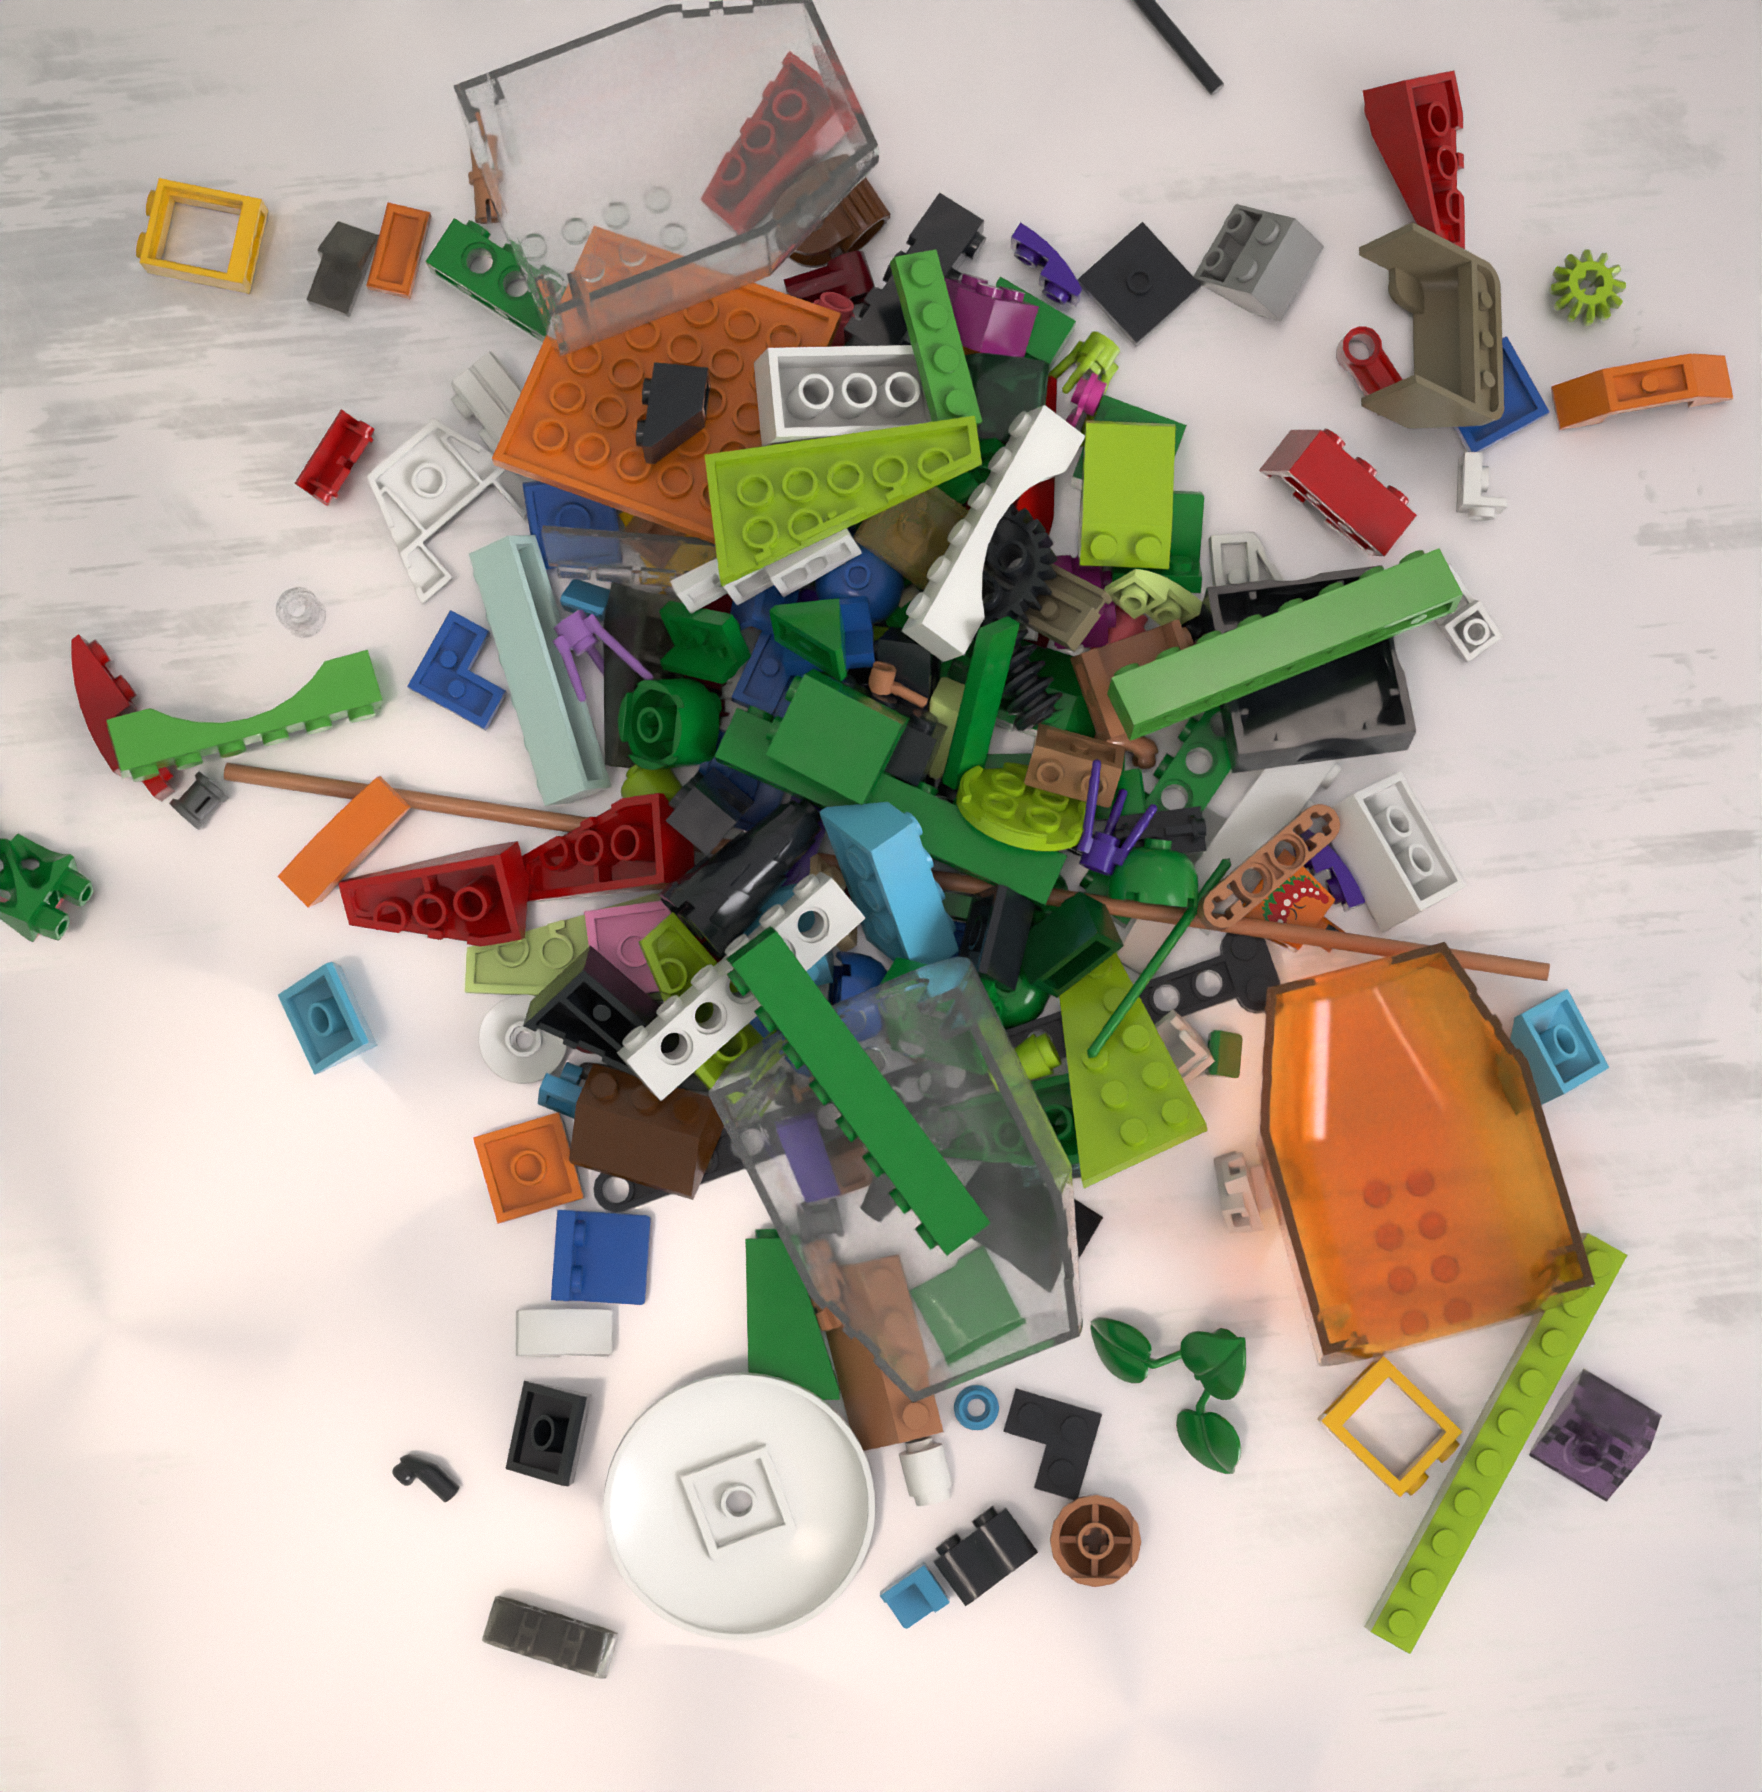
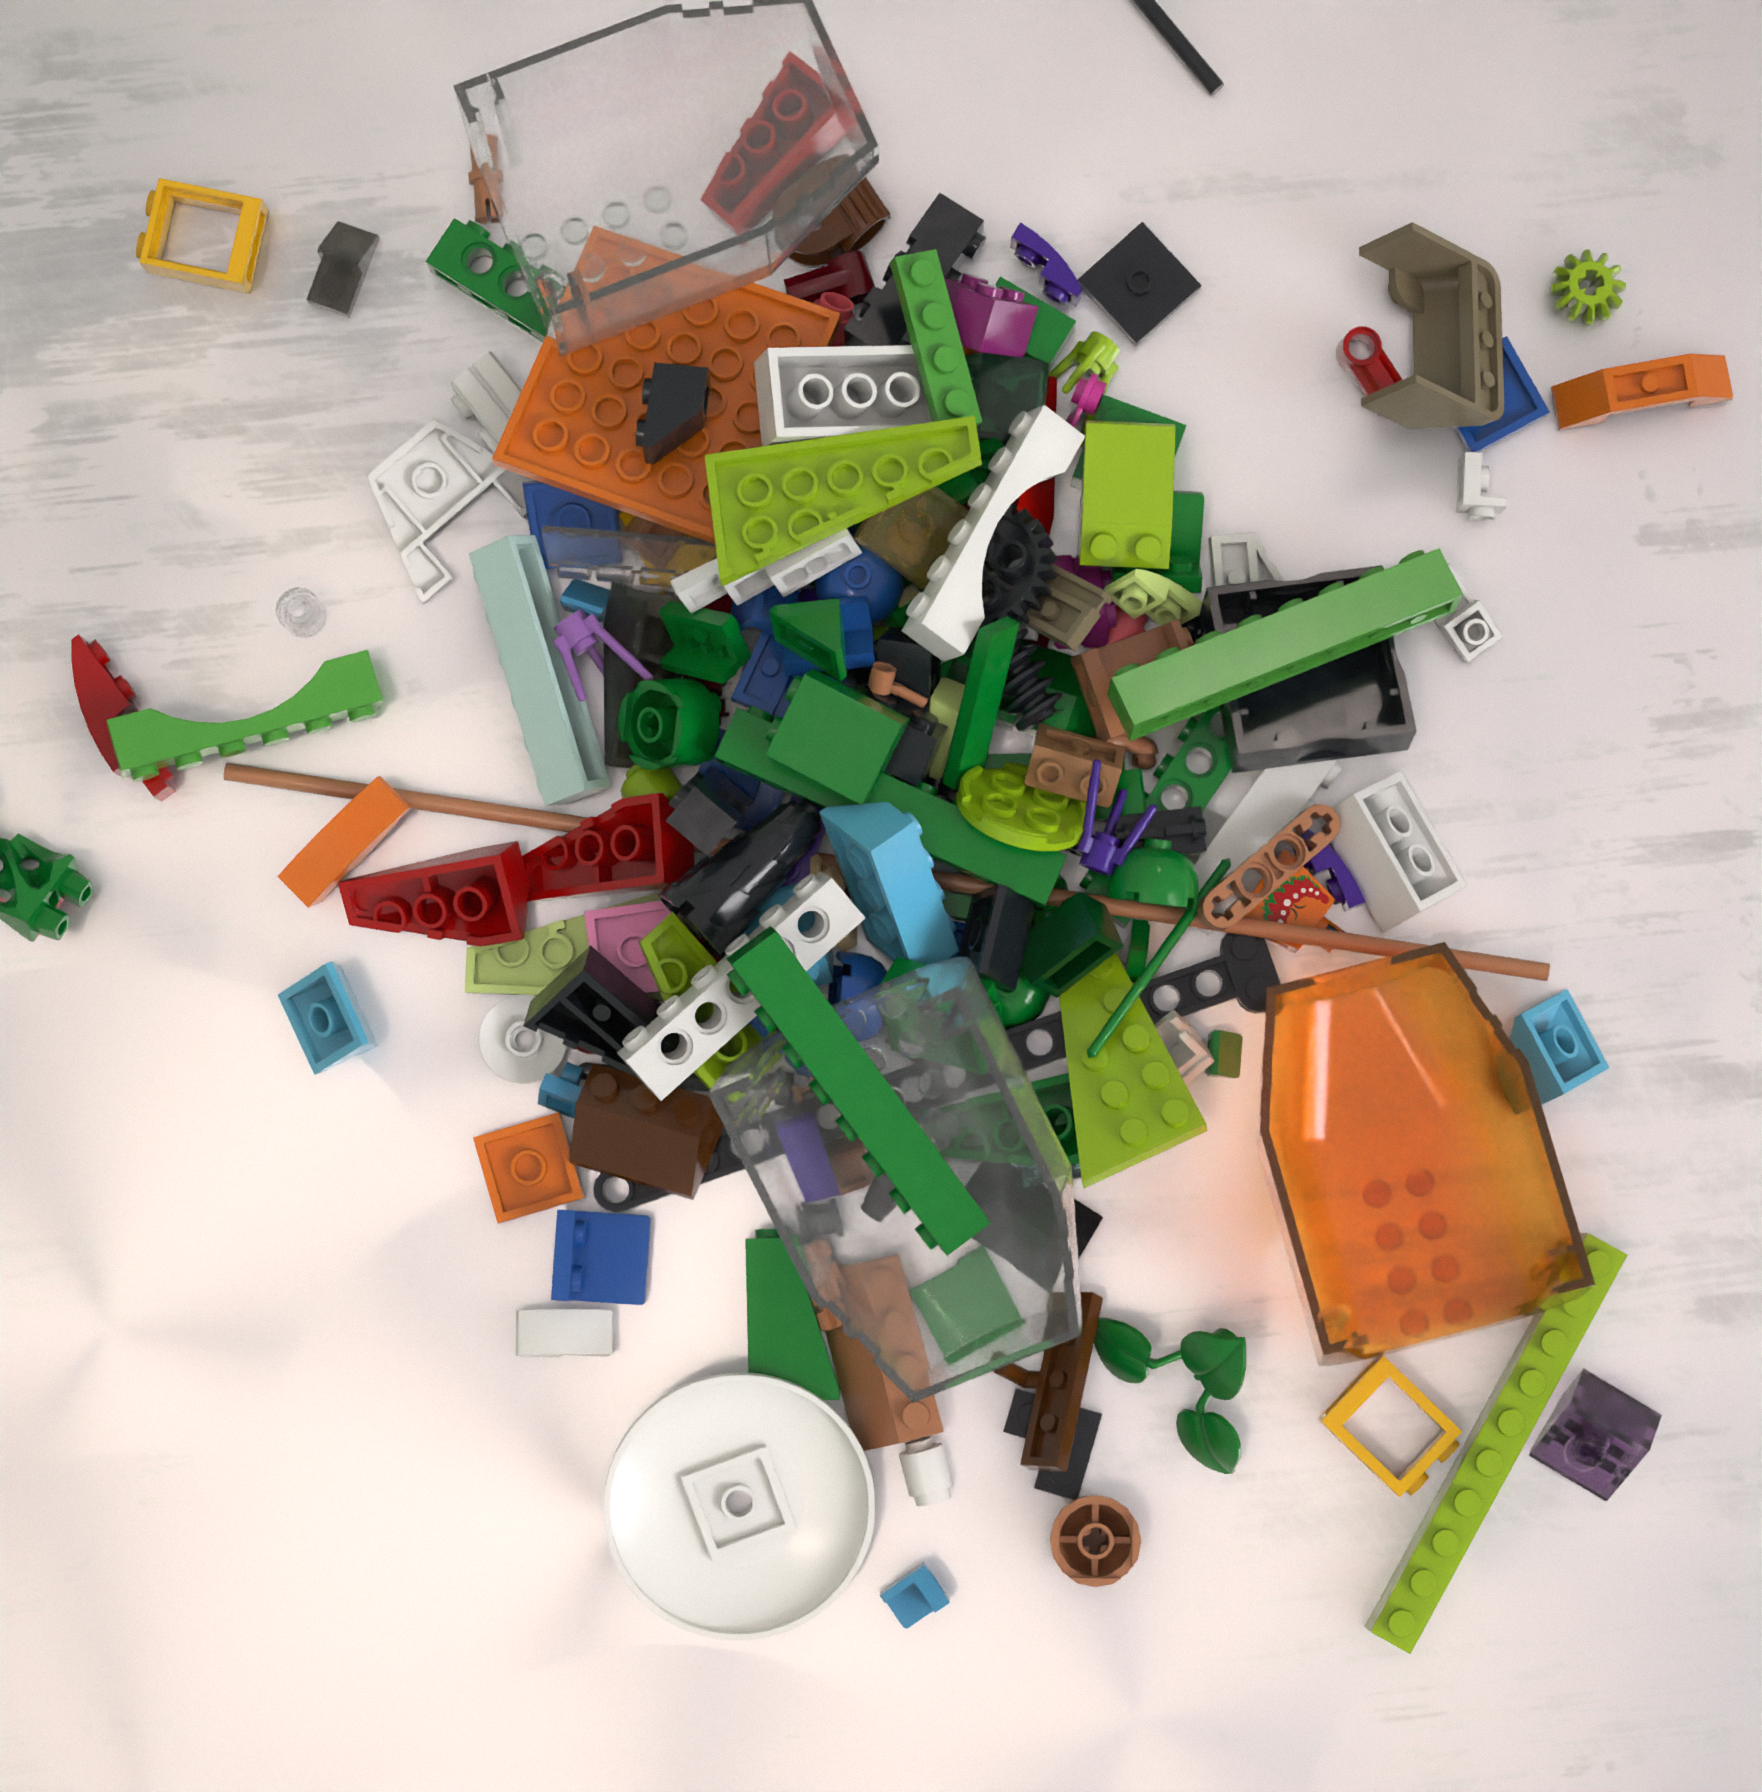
dark grey bush [169,771,229,830] -> none
red hinge [294,409,375,506] -> none
orange tile [366,202,432,299] -> none
black arm [392,1454,460,1503] -> none
blue plate [407,610,507,731] -> none
clear smoke beam [481,1596,619,1679] -> none
black slope [505,1381,592,1487] -> none
black brick [933,1506,1038,1607] -> none
dark azure plate [954,1385,999,1430] -> none
lime cone [992,1033,1062,1089] -> none
light grey slope [1193,204,1324,321] -> none
piece [1214,1151,1300,1233] -> none
red wedge [1259,428,1417,557] -> none
red wedge [1362,70,1465,249] -> none
none -> reddish brown plate [993,1291,1103,1472]
none -> green tile [1126,919,1150,983]

